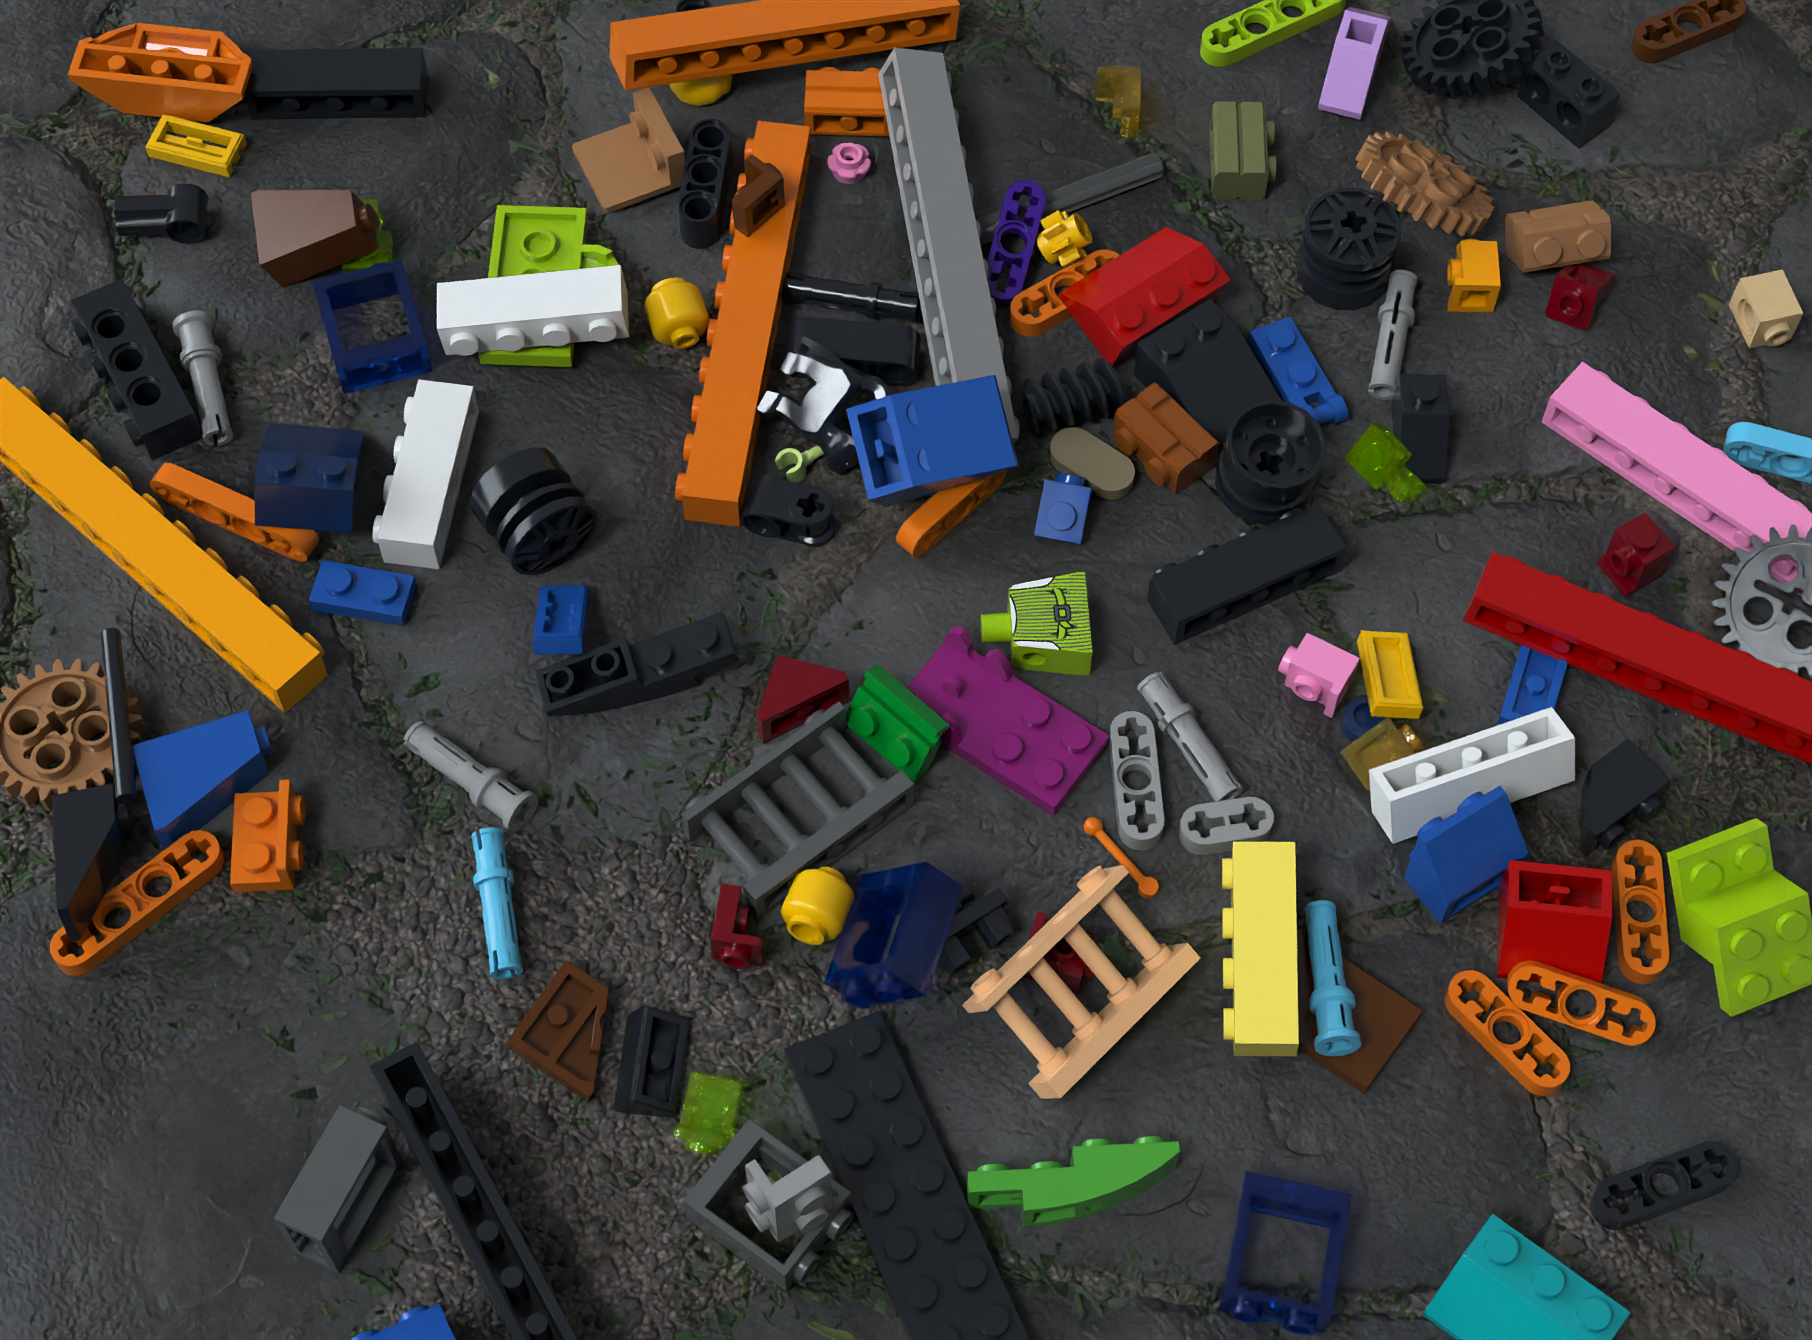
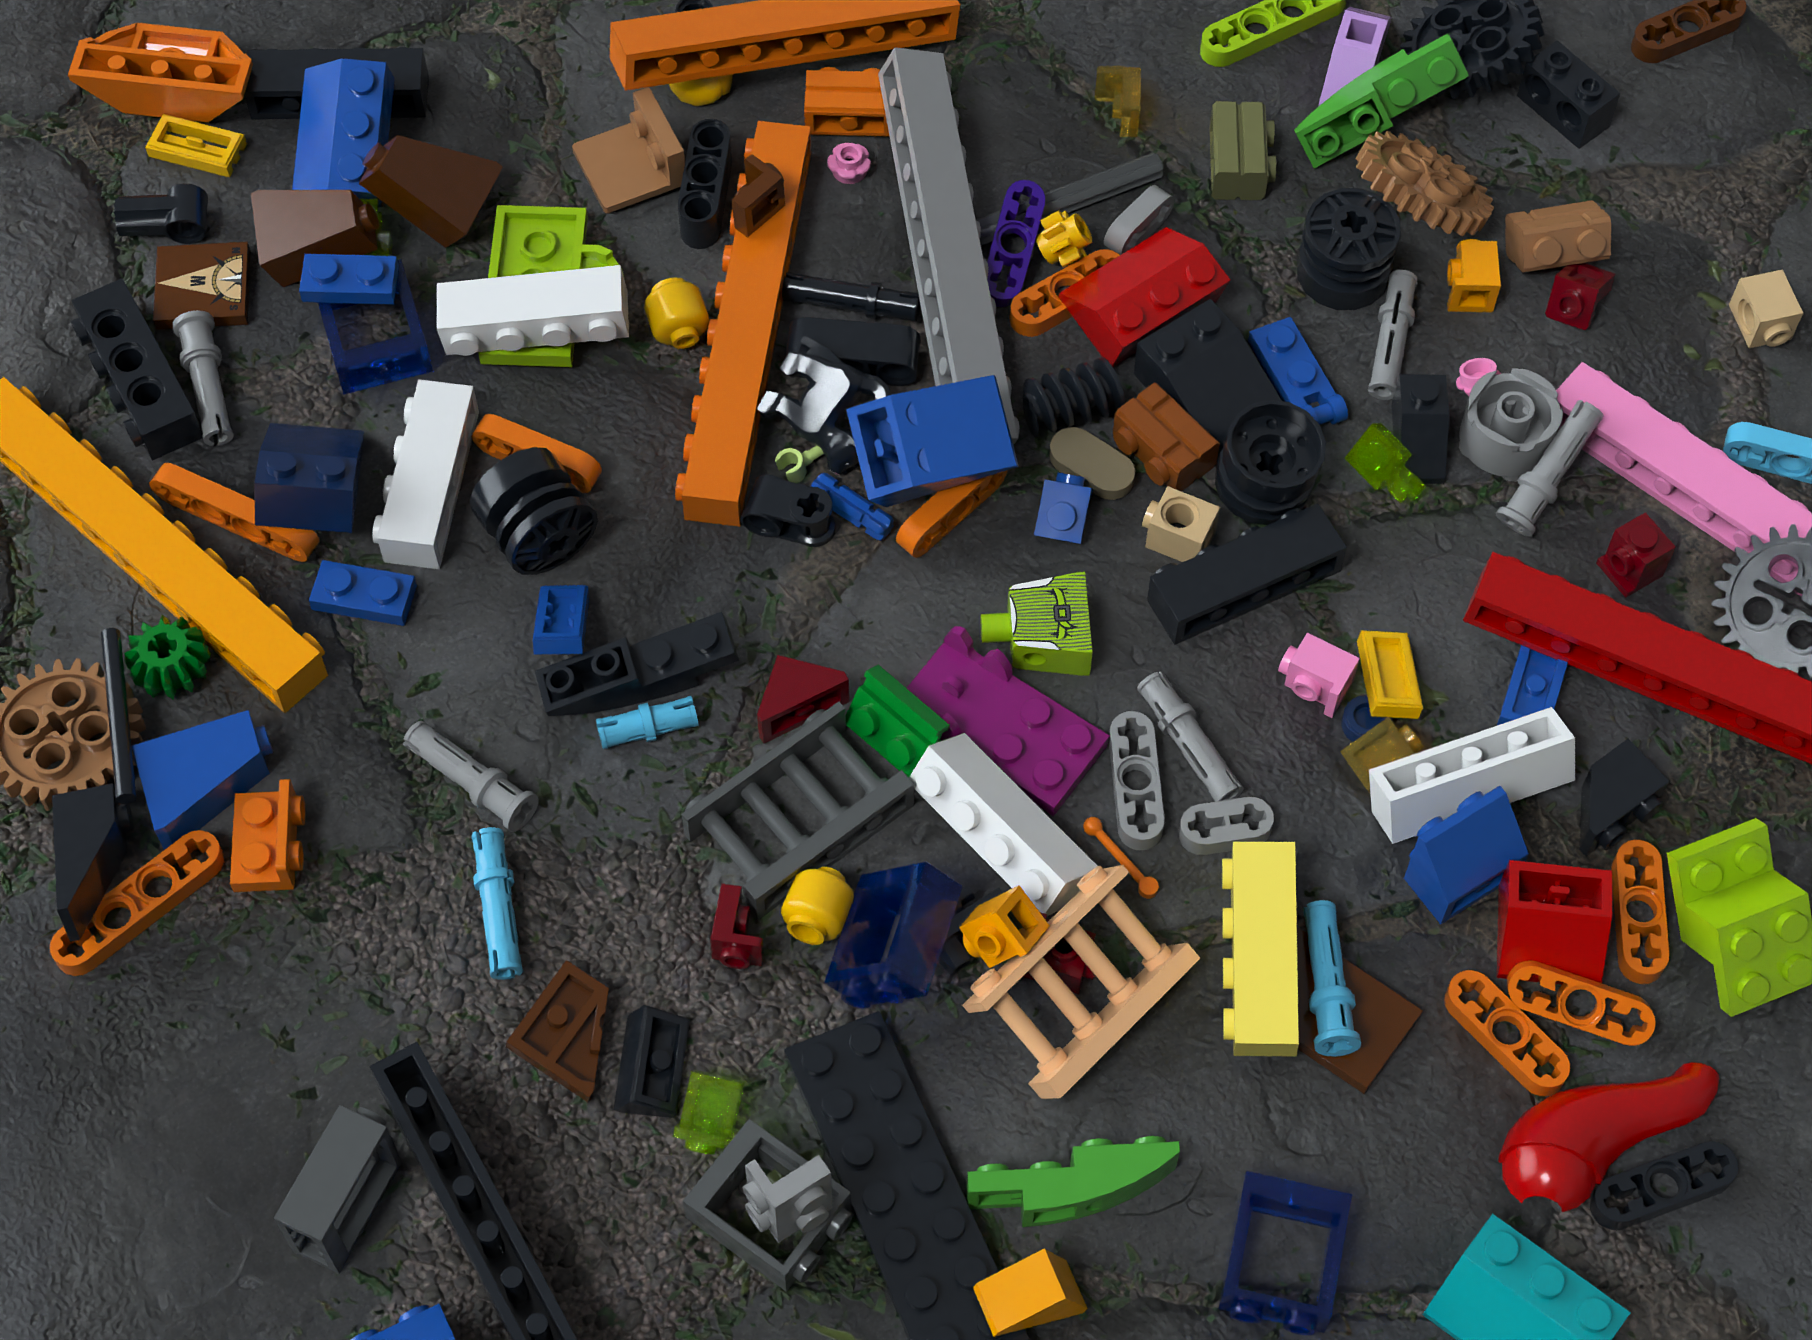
none -> green gear [124,615,211,700]
none -> reddish brown tile [153,241,251,330]
none -> blue slope [292,58,395,207]
none -> blue plate [299,254,399,305]
none -> reddish brown slope [359,135,503,248]
none -> orange beam [471,414,602,493]
none -> medium azure pin [596,696,699,749]
none -> blue axle [811,473,894,541]
none -> white brick [909,733,1097,916]
none -> light orange brick [959,885,1050,968]
none -> light orange slope [973,1248,1088,1337]
none -> light grey beam [1104,185,1175,255]
none -> tan brick [1142,486,1220,562]
none -> bright green slope [1294,34,1469,168]
none -> bright pink plate [1456,358,1501,396]
none -> light grey brick [1459,368,1563,482]
none -> light grey pin [1496,400,1604,537]
none -> red animal [1498,1062,1720,1212]

